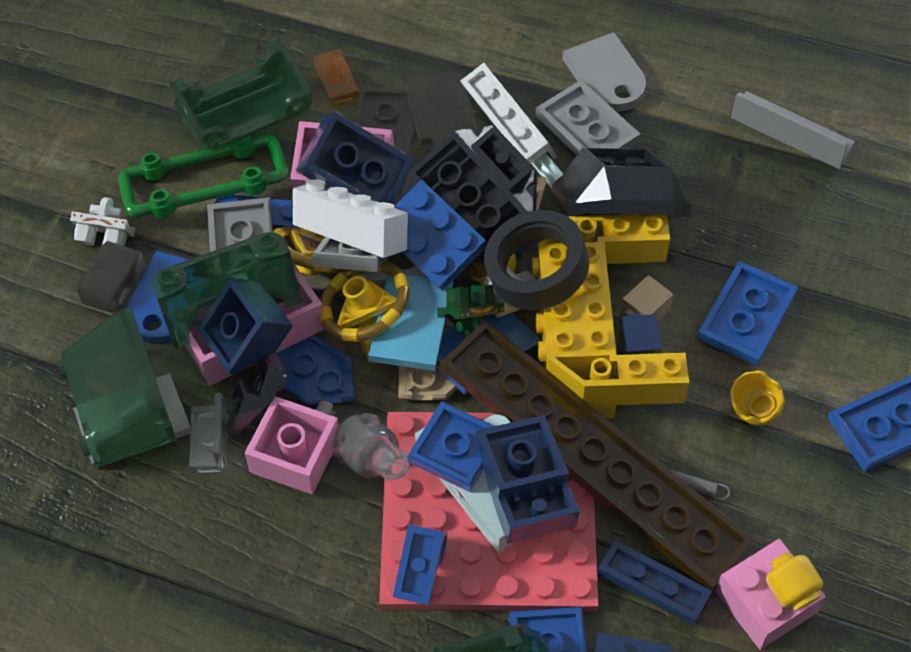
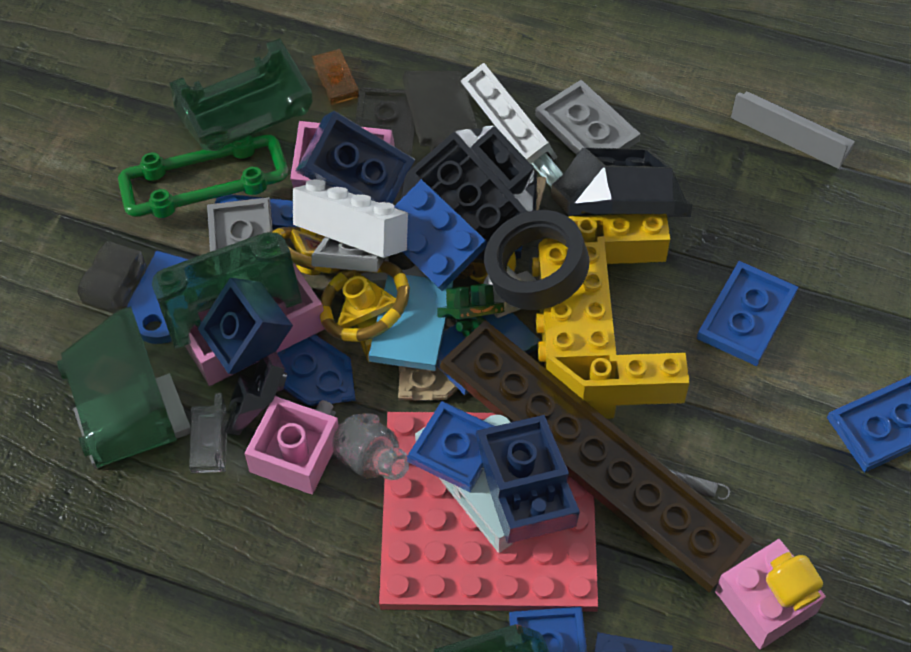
white hips [70,197,135,251] -> none
blue plate [393,524,447,605] -> none
light grey tile [562,32,646,112] -> none
dark blue plate [597,540,712,626] -> none
dark blue brick [617,313,662,355] -> none
tan brick [620,275,673,322] -> none
yellow hair [730,370,785,426] -> none

